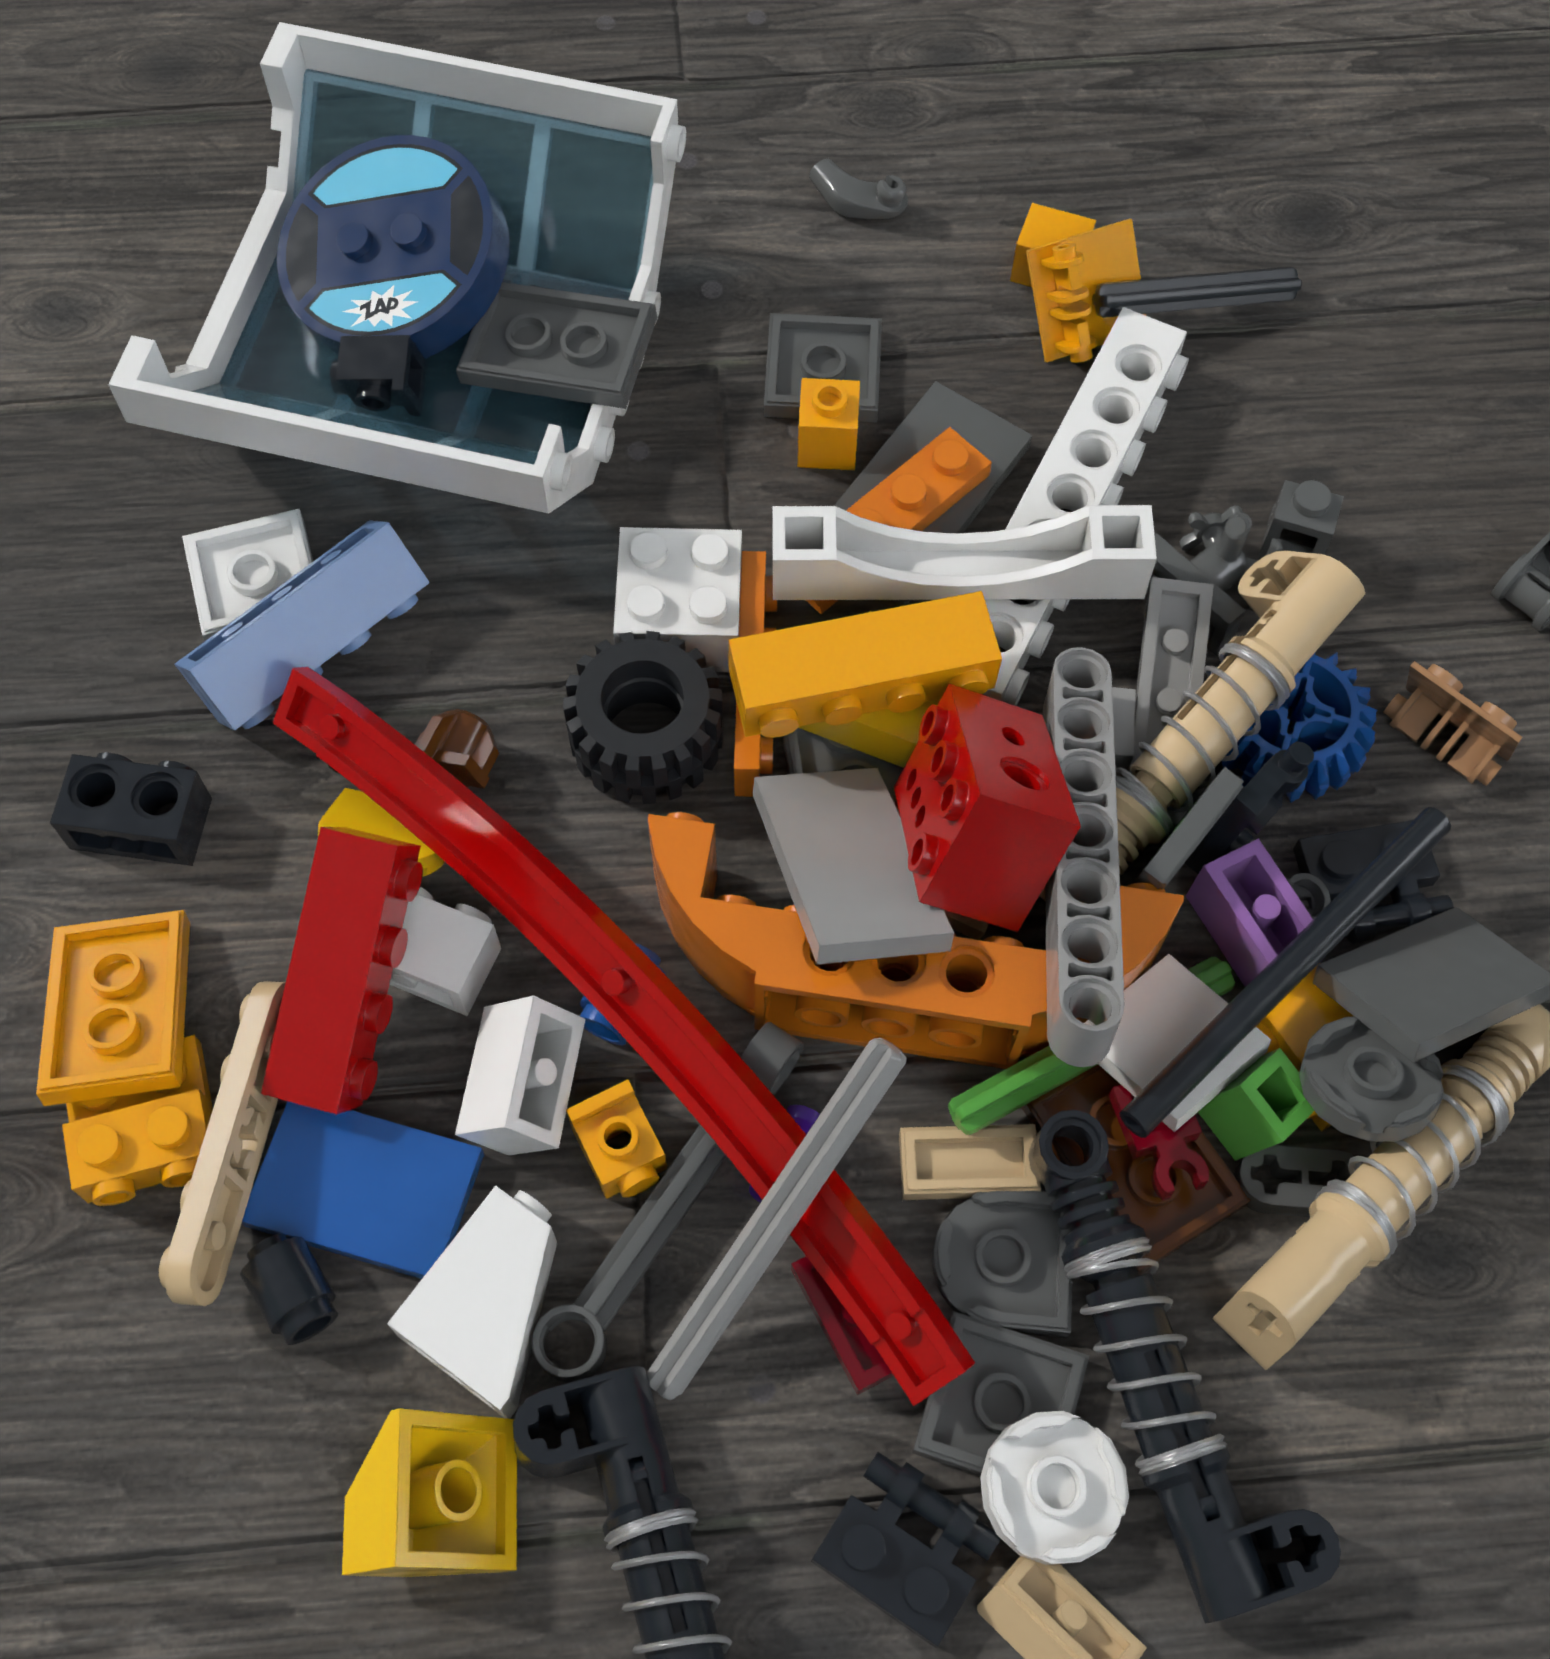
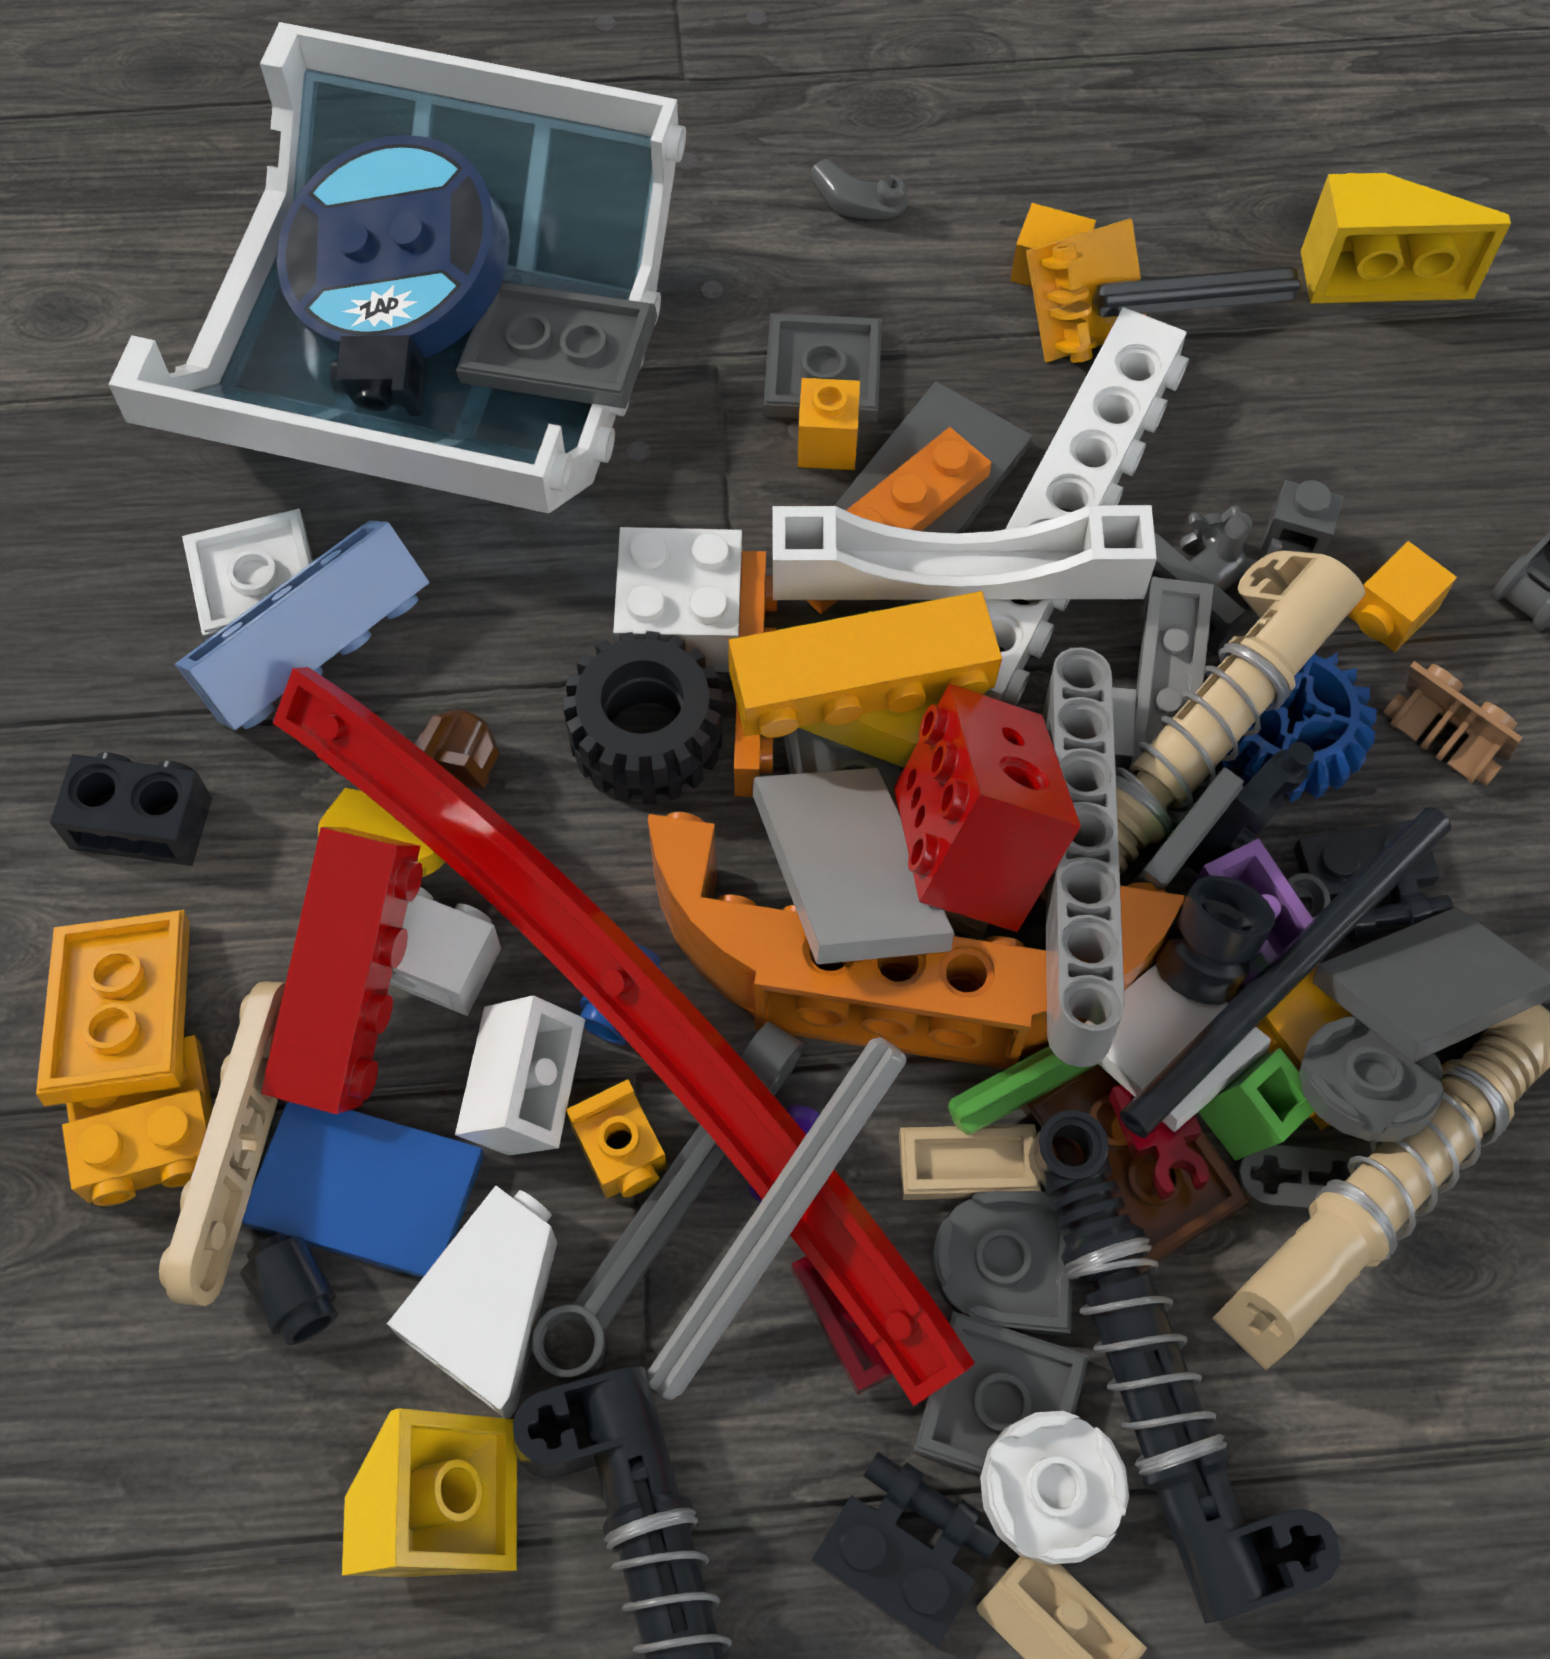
none -> black wheel [1156,875,1275,1005]
none -> yellow slope [1301,173,1511,304]
none -> light orange brick [1348,541,1457,652]

